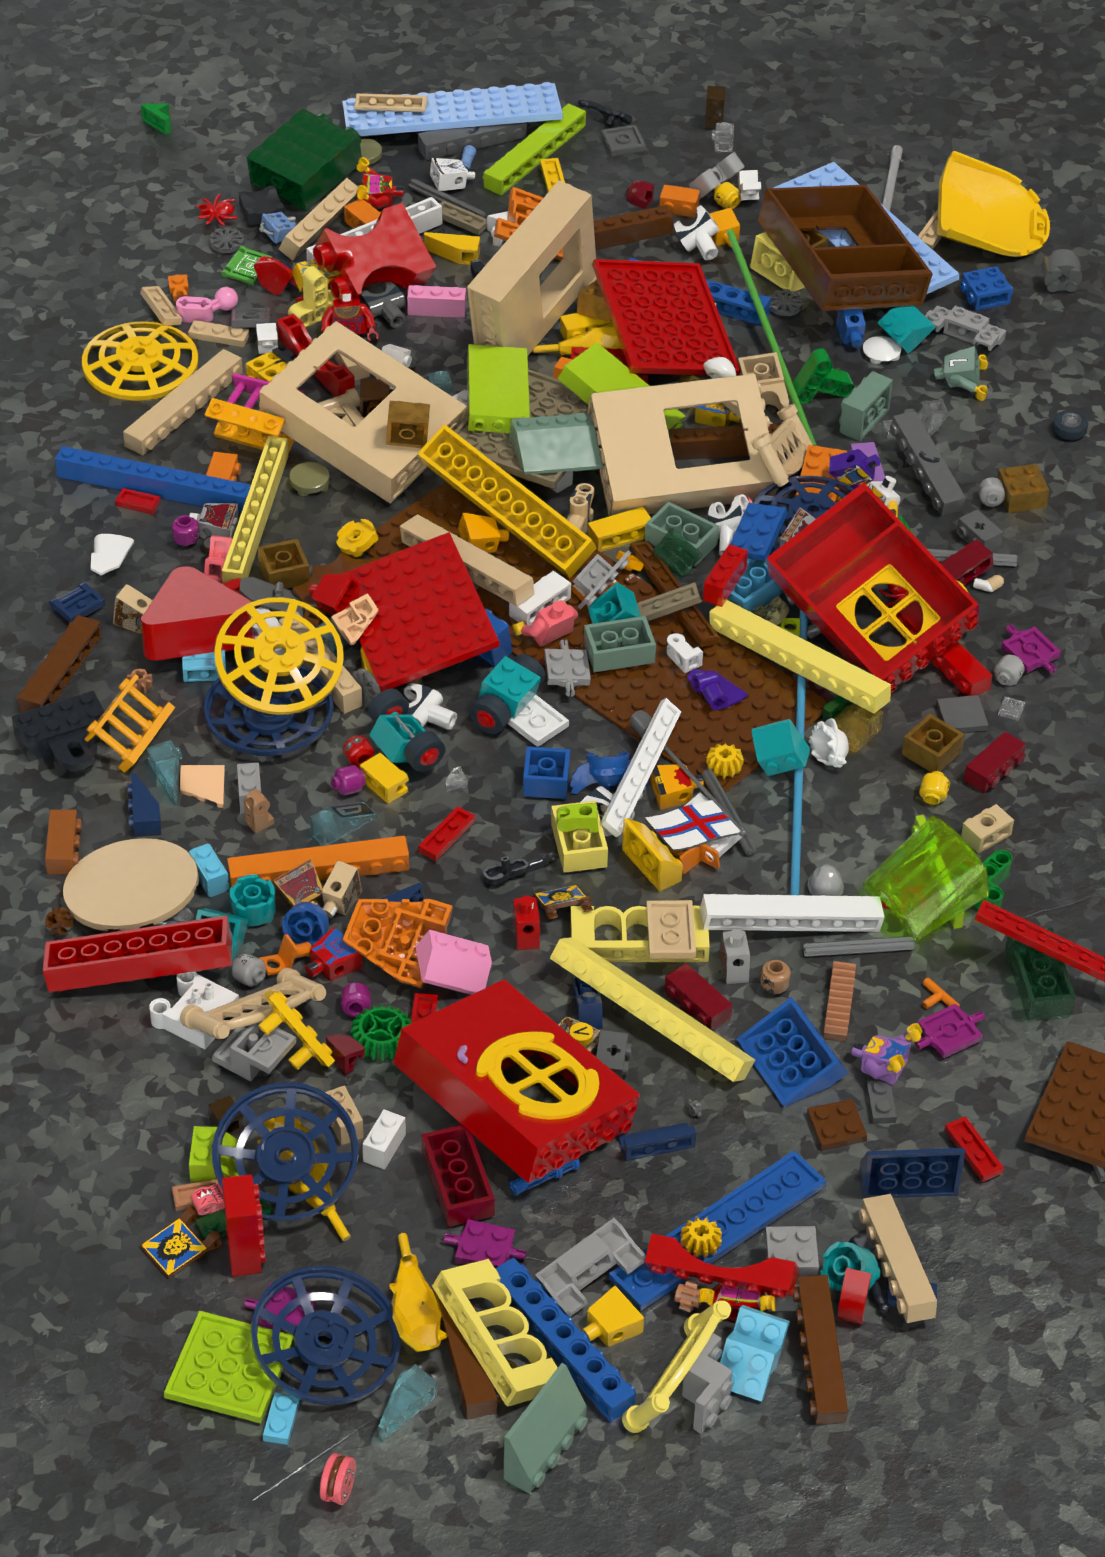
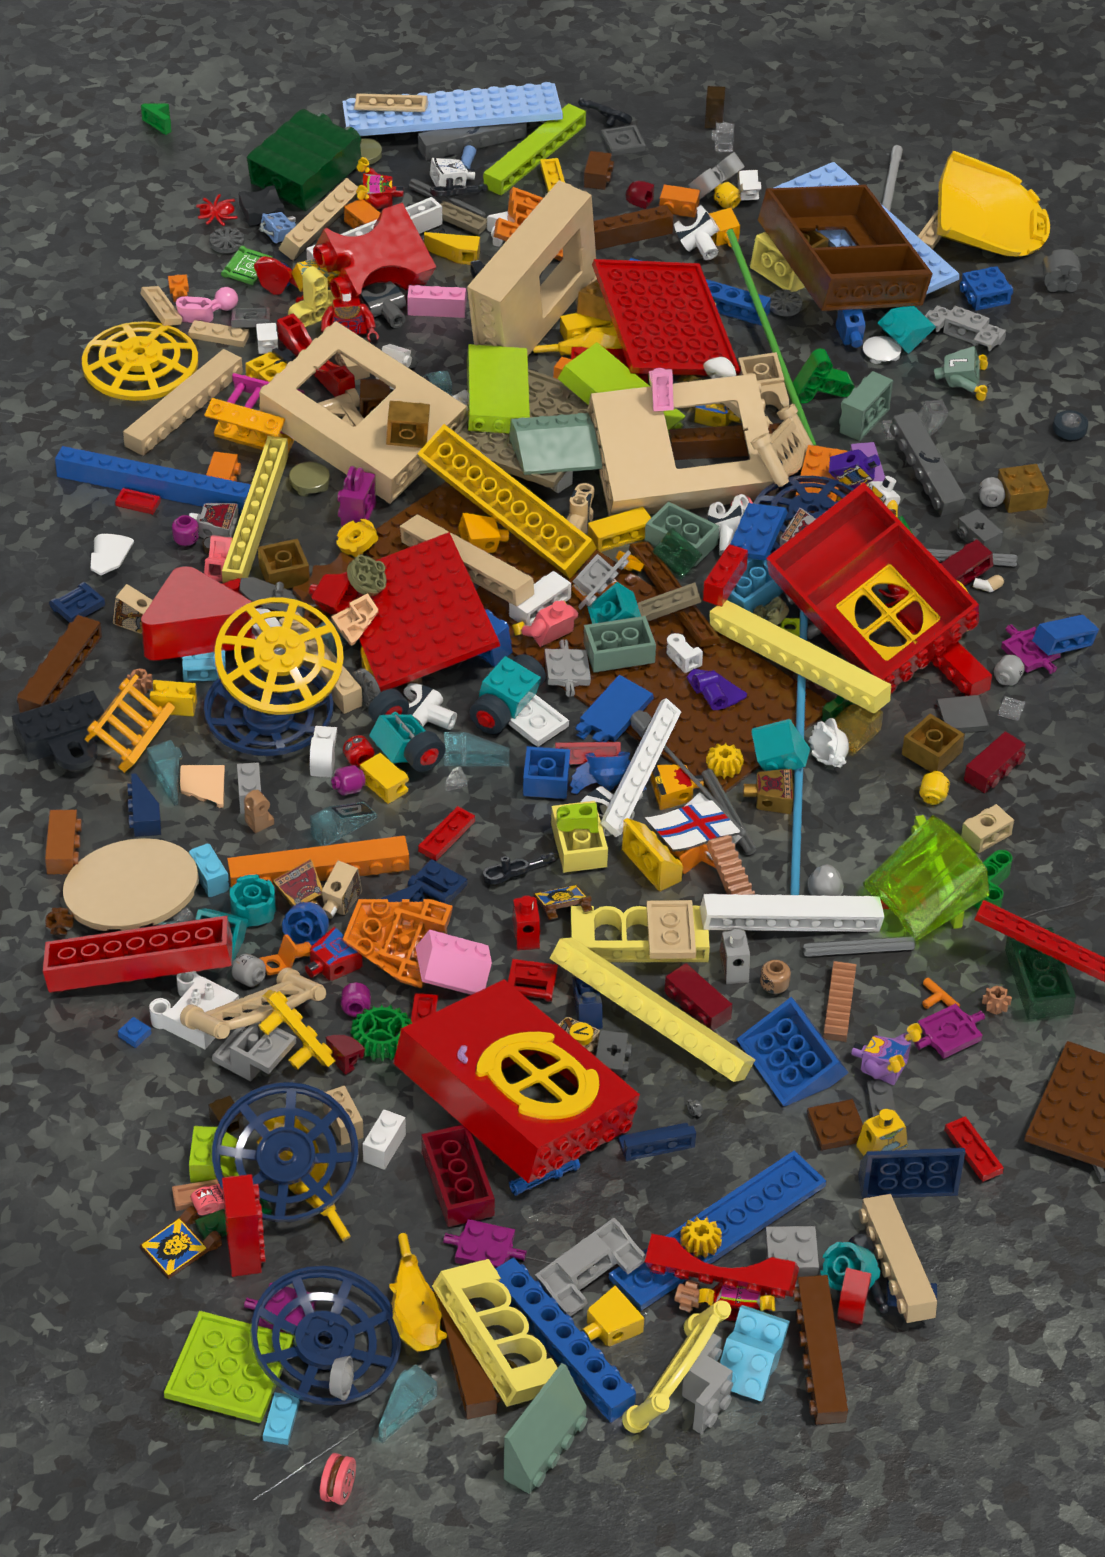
none -> blue plate [118,1017,151,1048]
none -> yellow brick [150,680,197,717]
none -> white brick [310,726,337,778]
none -> light grey hat [329,1356,354,1401]
none -> magenta brick [337,466,376,526]
none -> olive tile [347,555,386,596]
none -> dark blue plate [407,859,467,904]
none -> black piece [430,178,488,197]
none -> clear light blue slope [444,732,510,766]
none -> red plate [508,959,558,1002]
none -> red plate [555,742,621,764]
none -> blue tile [575,675,654,742]
none -> reddish brown brick [584,151,614,190]
none -> bright pink bracket [649,368,674,411]
none -> nougat gear [707,835,755,895]
none -> pearl gold torso [743,769,793,814]
none -> yellow torso [856,1109,908,1156]
none -> nougat gear [982,986,1012,1015]
none -> blue brick [1032,615,1099,656]

